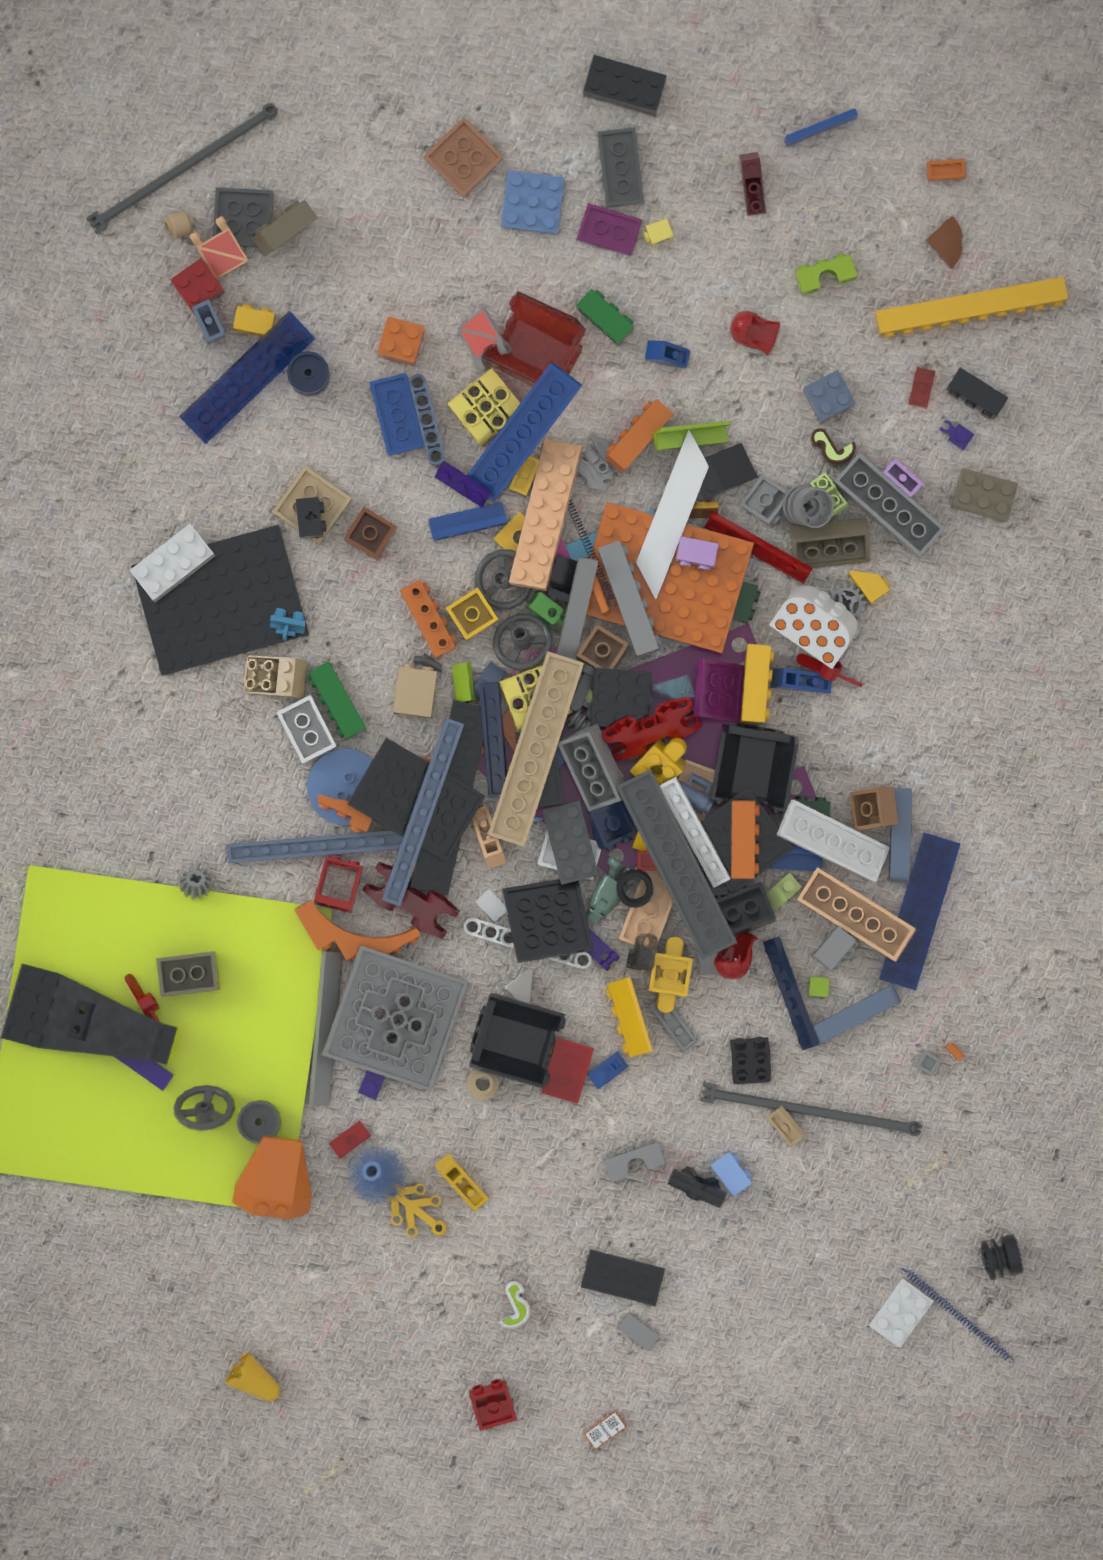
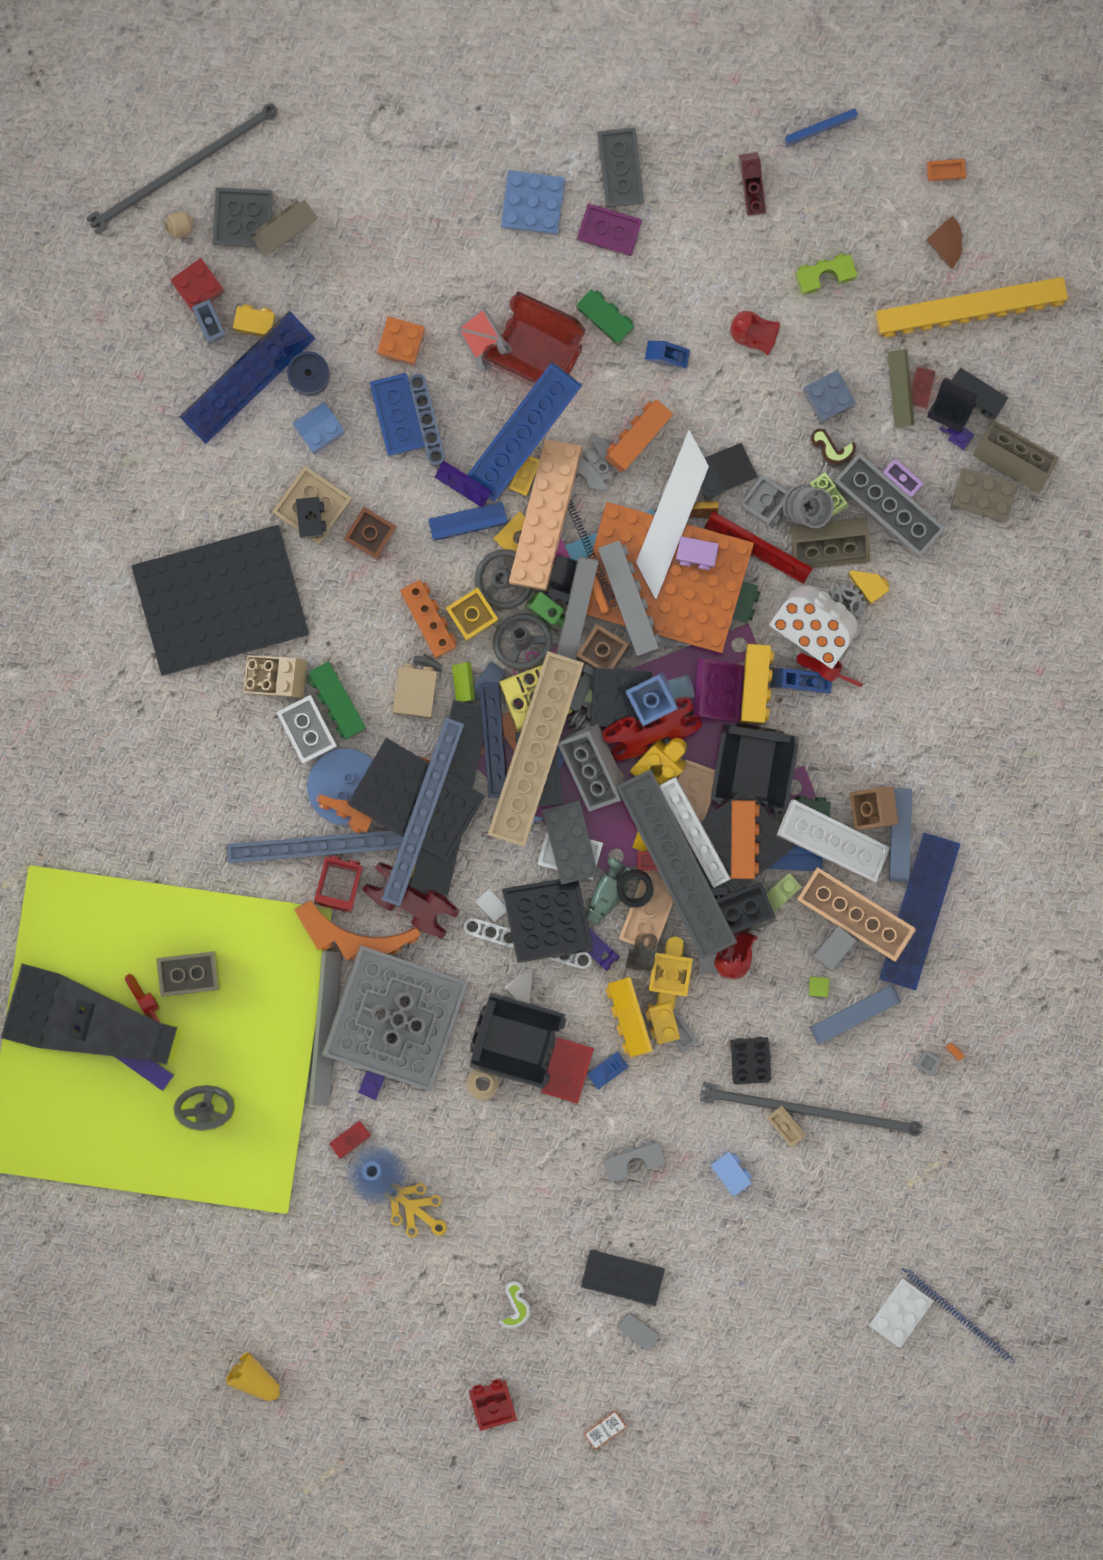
white brick [129,524,215,603] -> none
light grey gear [179,867,212,900] -> none
coral flag [190,216,249,279] -> none
orange wedge [232,1136,312,1220] -> none
dark grey wheel [237,1100,281,1143] -> none
dark azure hips [270,608,305,641] -> none
nougat plate [423,117,504,198] -> none
yellow slope [434,1153,489,1212] -> none
light yellow connector [447,368,520,446] -> none
light nougat slope [472,805,506,869] -> none
black brick [583,55,667,117] -> none
dark blue plate [587,799,637,851] -> none
light yellow brick [643,218,673,247] -> none
lime panel [653,420,731,451] -> none
black piece [667,1166,727,1208] -> none
sand blue piece [679,773,714,814] -> none
dark blue plate [763,936,819,1050] -> none
black wheel [981,1234,1023,1281] -> none
none -> medium blue slope [292,402,346,455]
none -> medium blue slope [626,672,678,726]
none -> yellow bracket [645,1001,680,1044]
none -> olive tile [888,349,914,428]
none -> black bracket [927,378,978,433]
none -> dark tan slope [973,420,1059,493]

